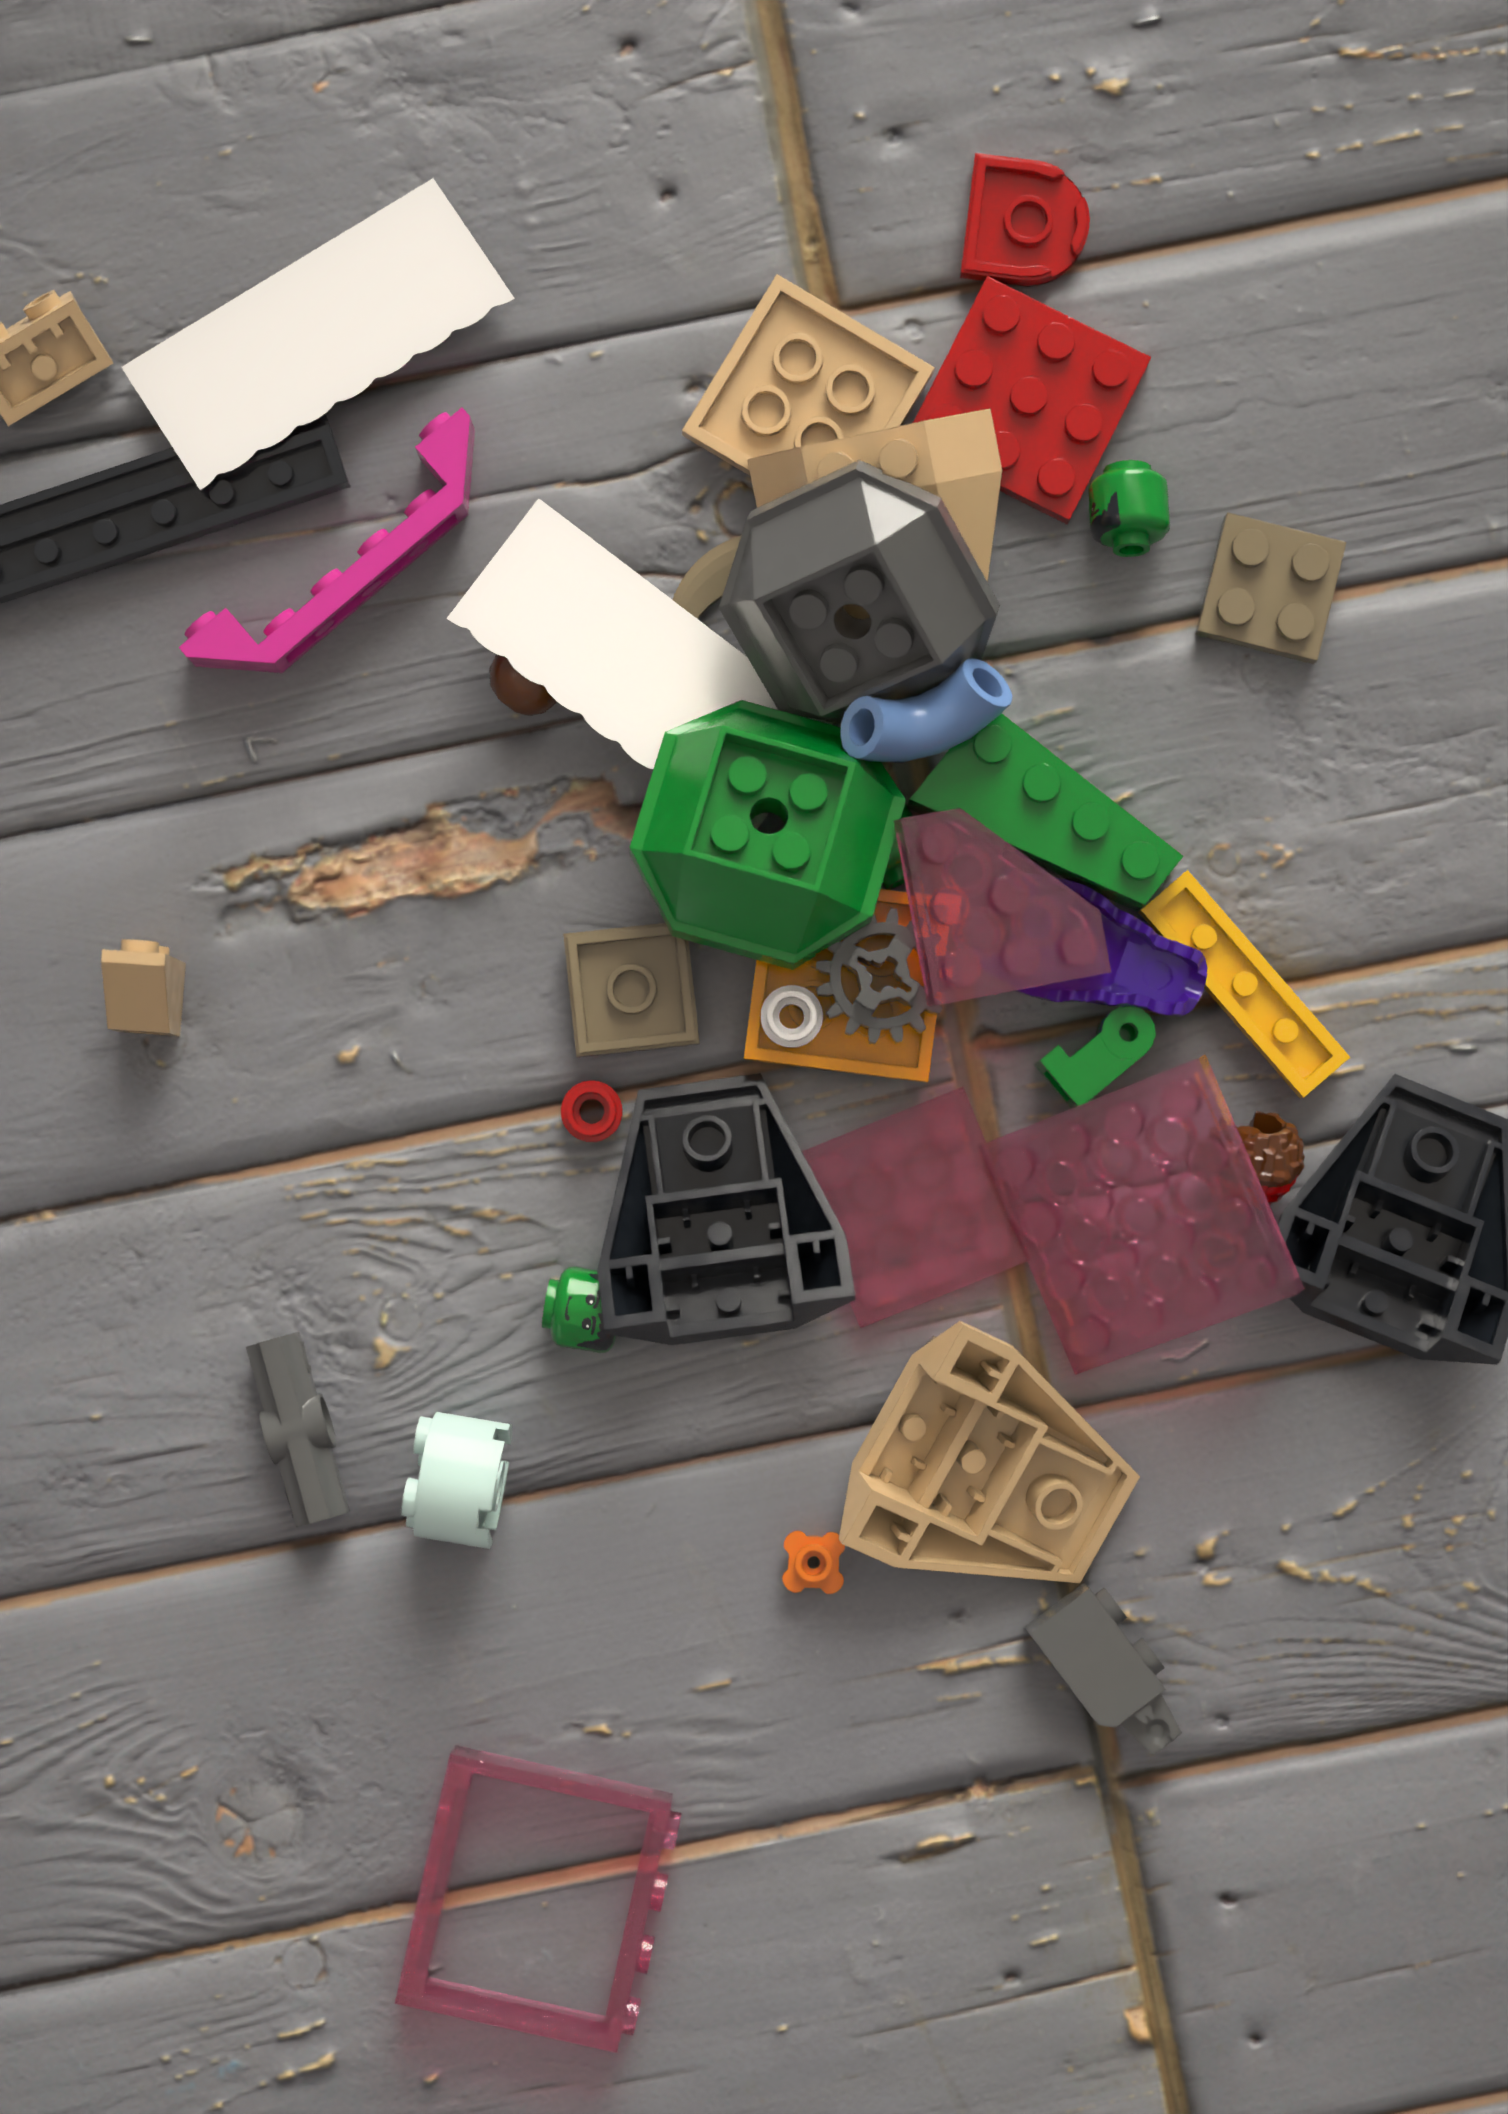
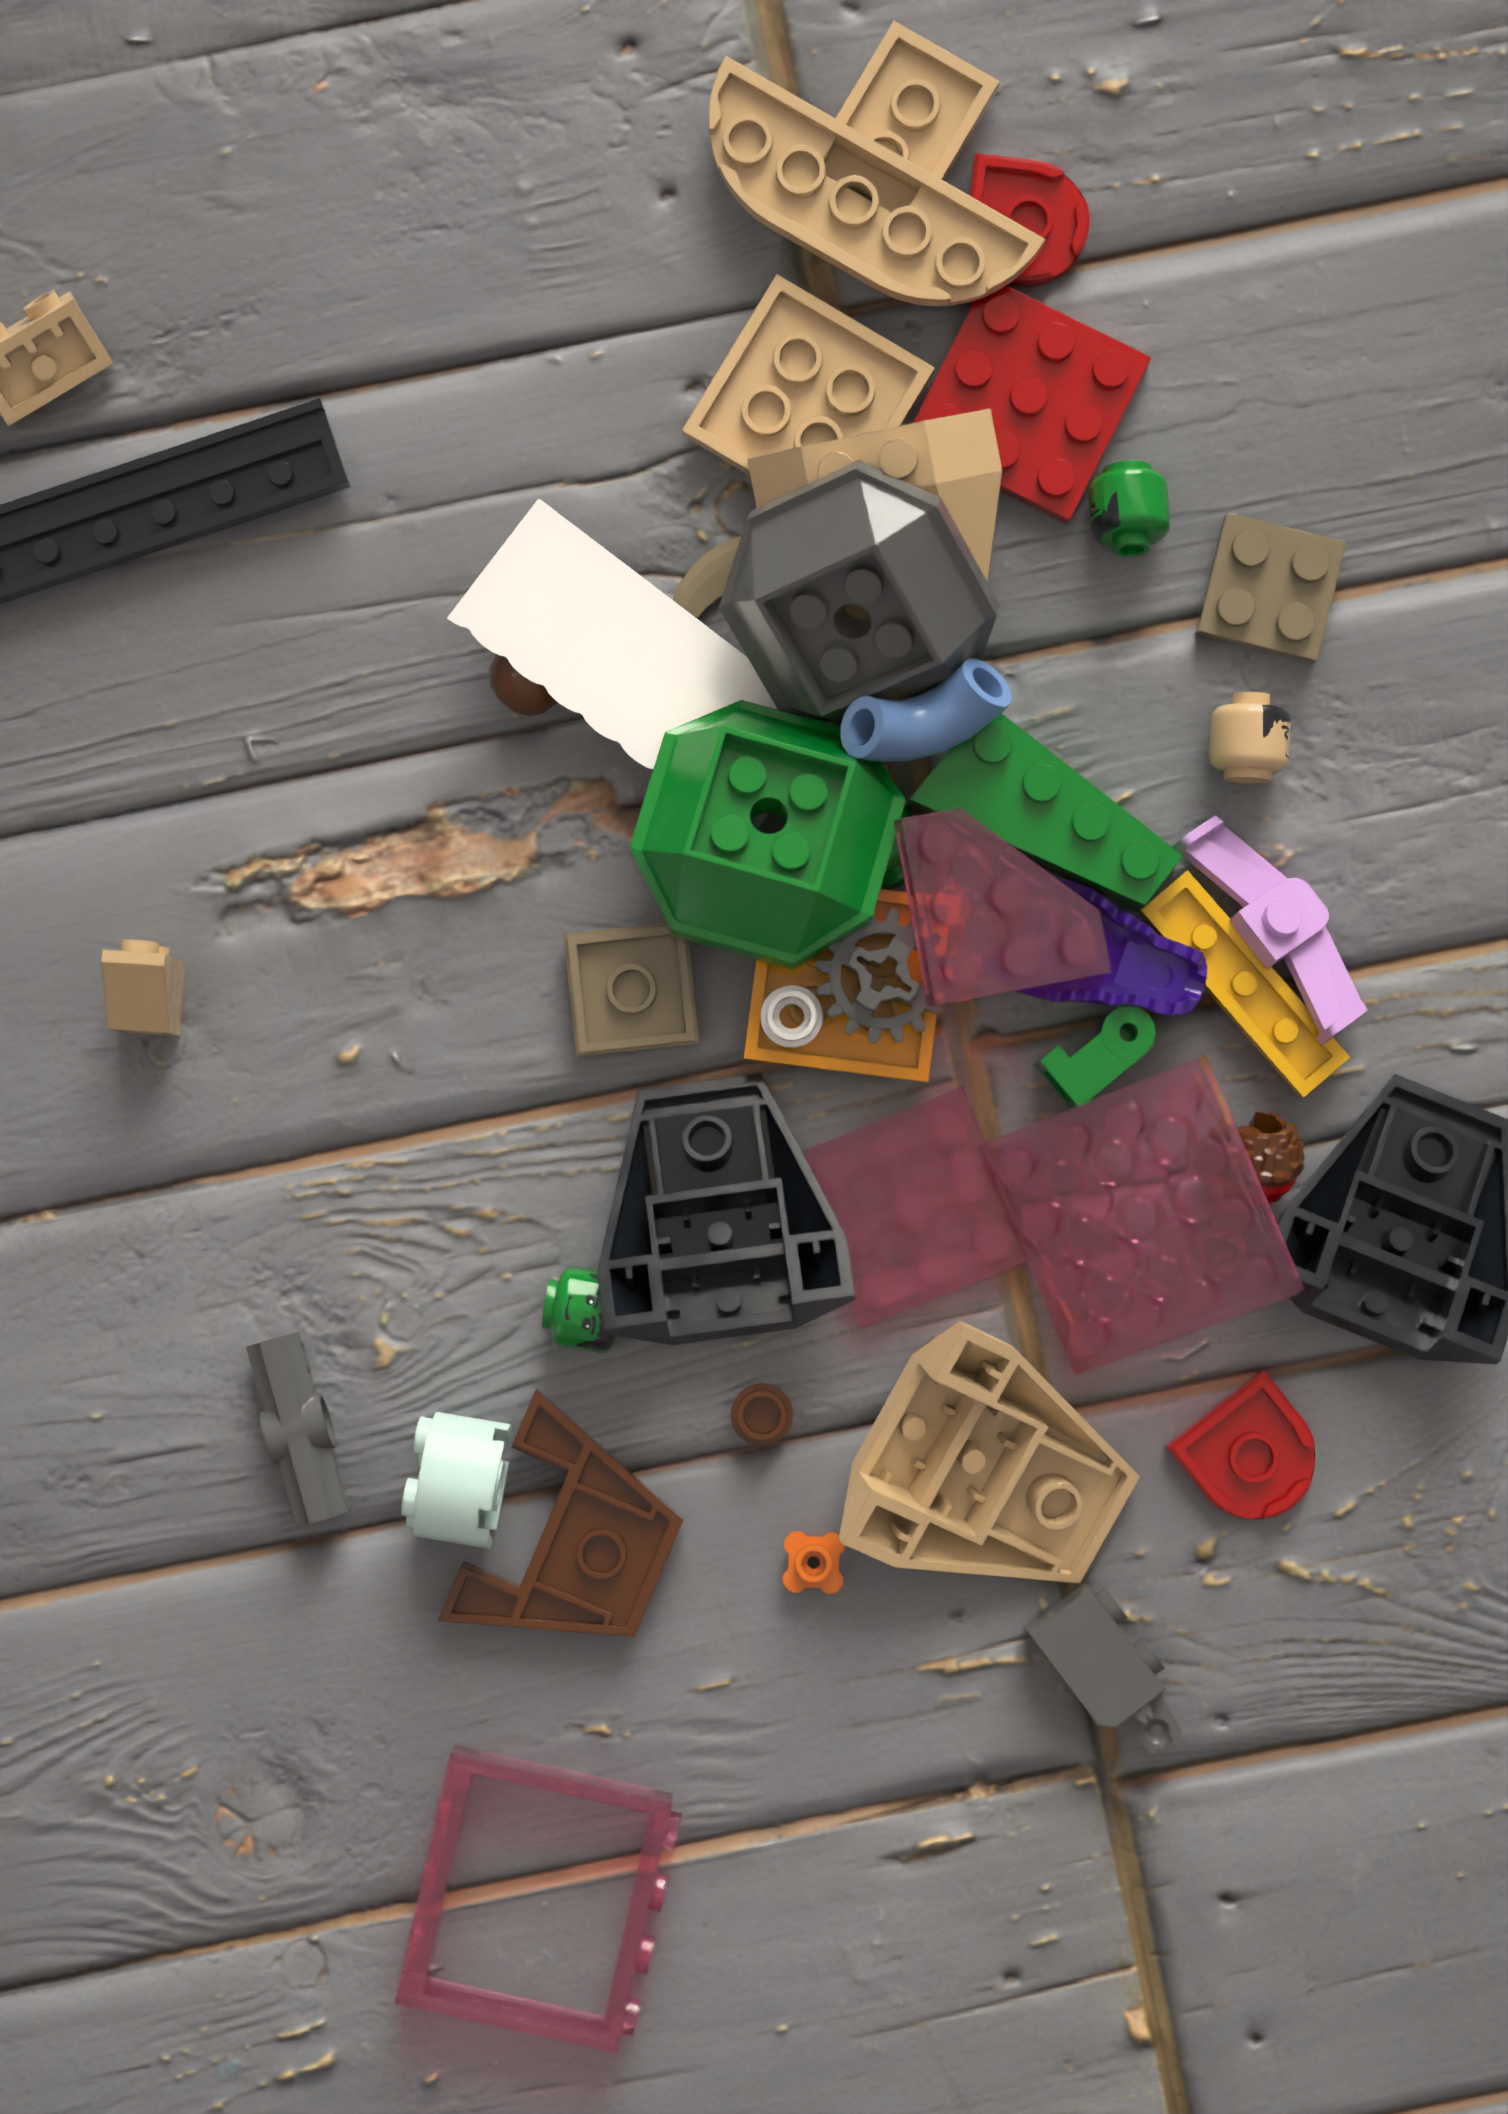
white sticker [121,179,515,490] -> none
dark pink slope [178,407,475,673] -> none
red plate [561,1080,623,1142] -> none
none -> reddish brown wing [438,1389,684,1637]
none -> tan plate [709,21,1045,306]
none -> reddish brown plate [731,1383,793,1446]
none -> red tile [1165,1369,1315,1519]
none -> lavender plate [1173,816,1368,1045]
none -> tan head [1208,692,1291,784]

